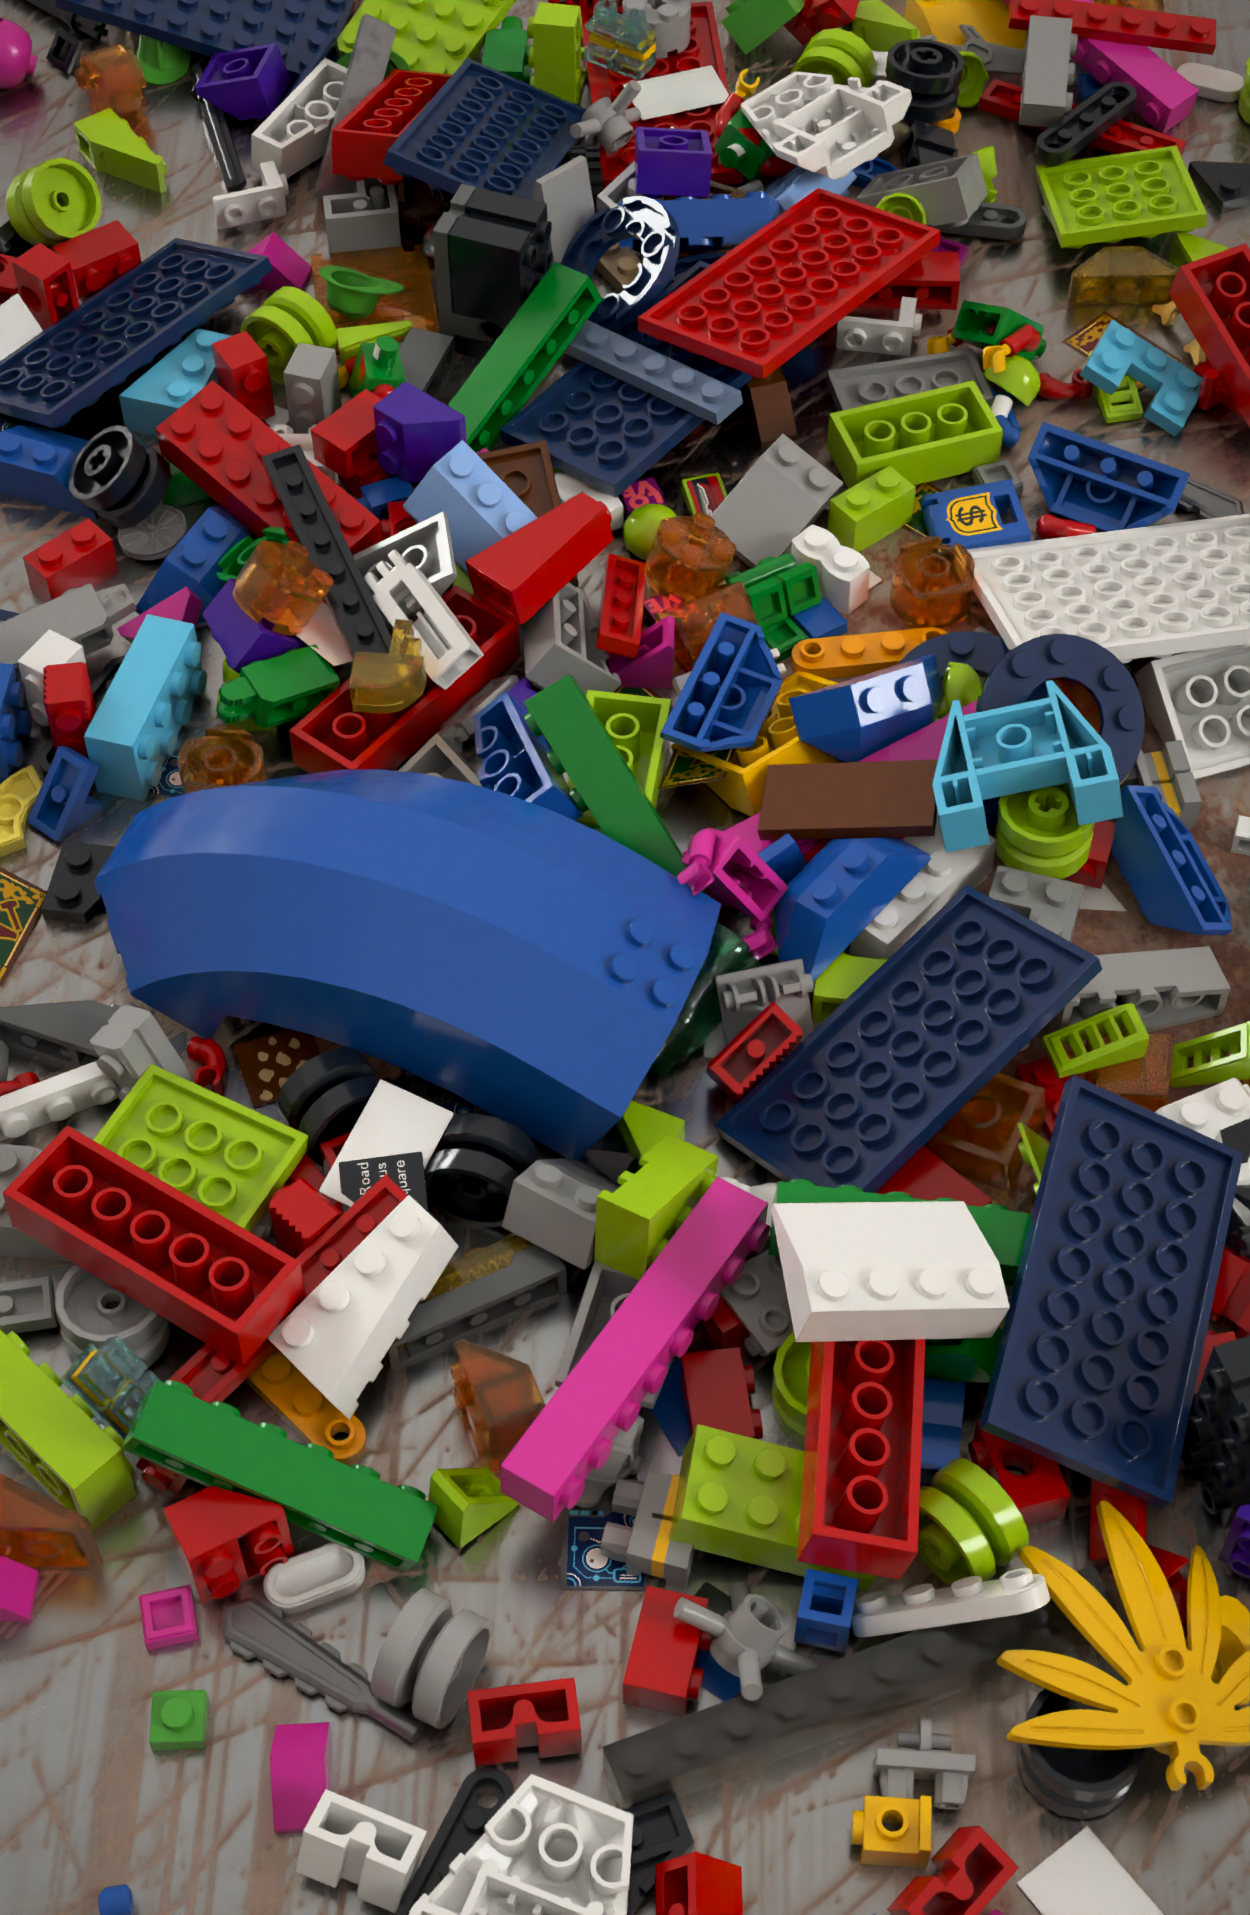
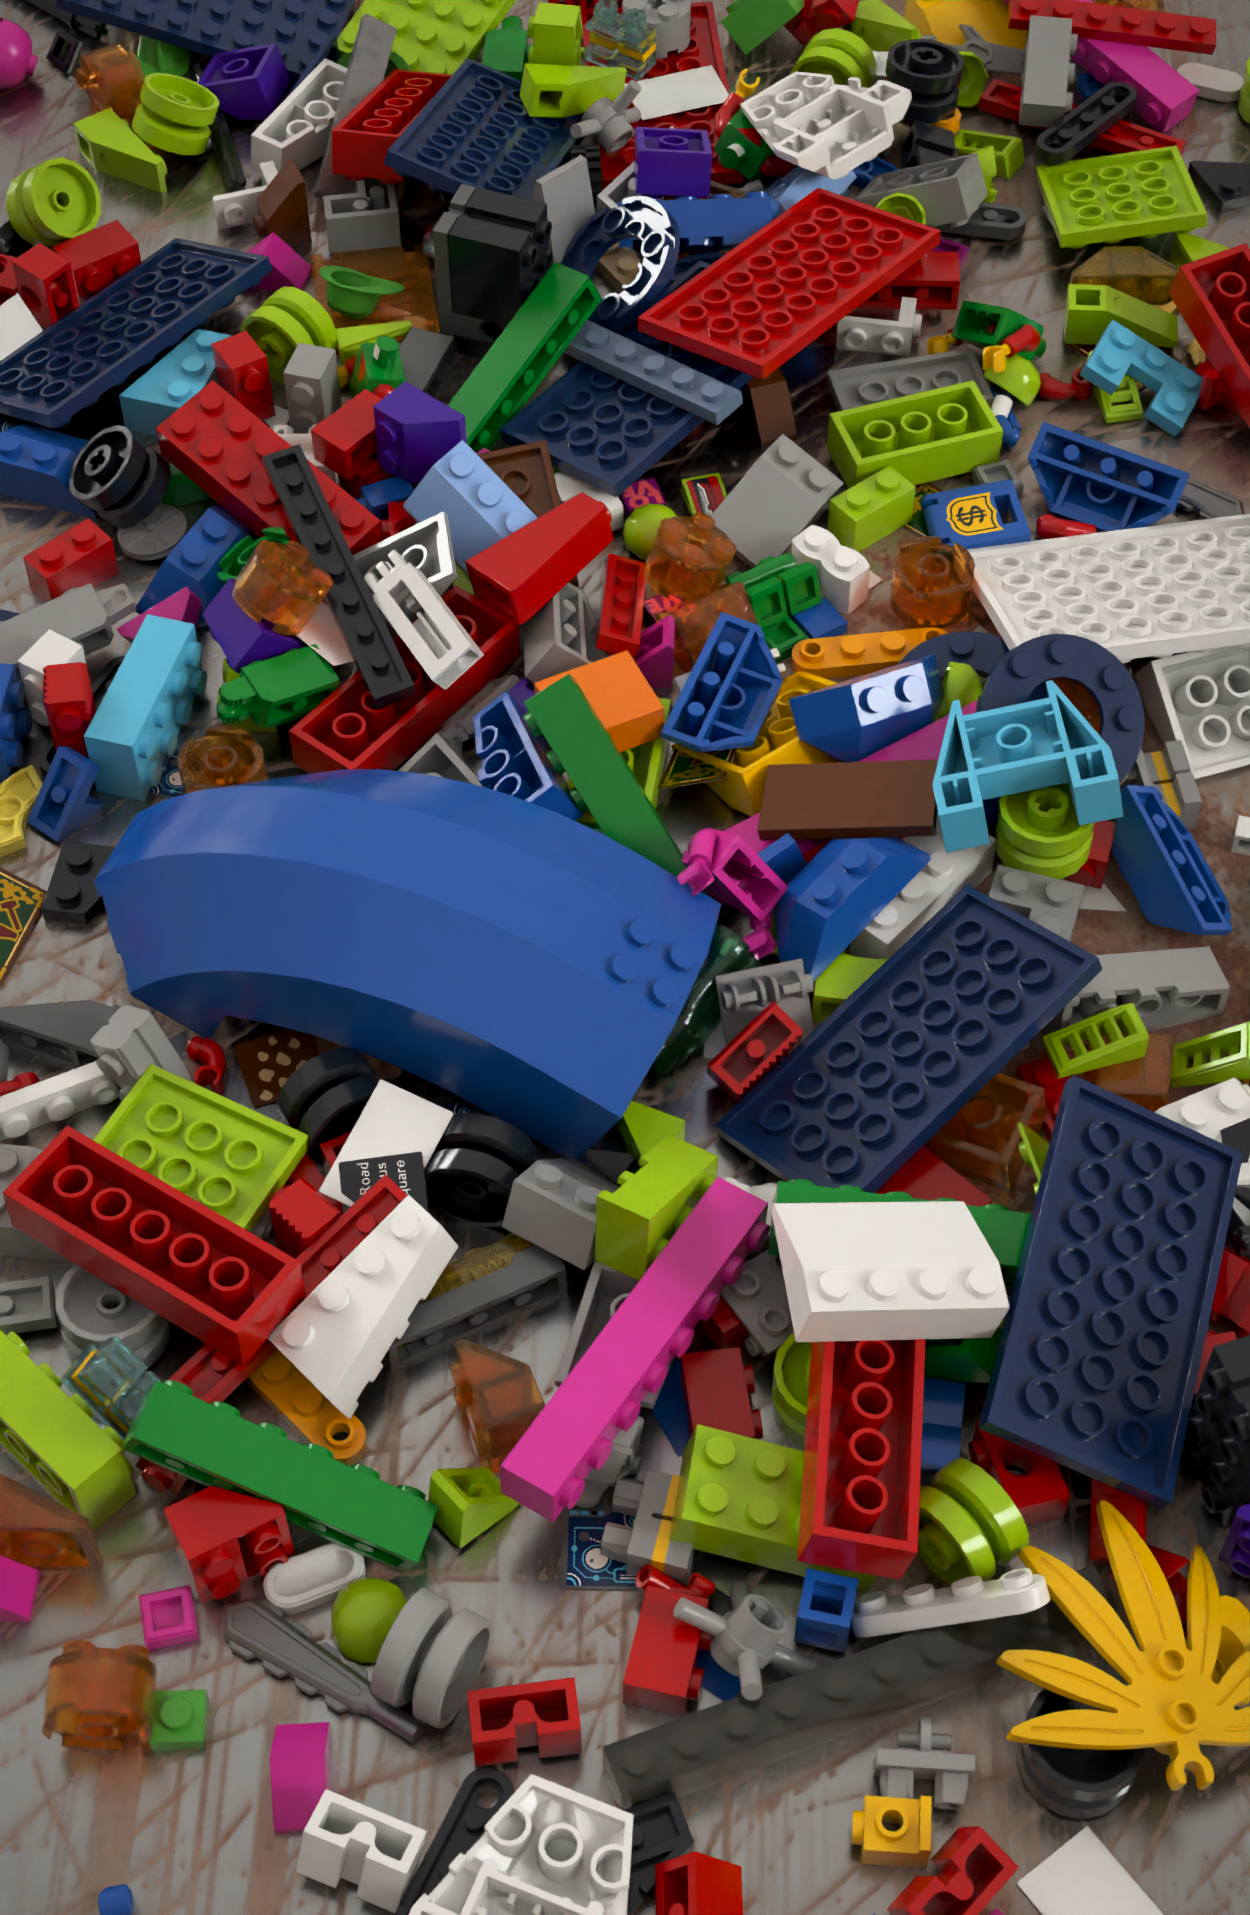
clear yellow brick [349,619,427,713] -> none
none -> clear orange brick [42,1640,157,1752]
none -> lime wheel [131,73,220,155]
none -> reddish brown slope [253,160,312,246]
none -> lime hair [331,1577,408,1663]
none -> lime slope [520,64,627,118]
none -> orange brick [534,650,664,752]
none -> red arm [635,1564,716,1605]
none -> lime slope [954,129,1025,179]
none -> lime slope [1064,284,1178,347]

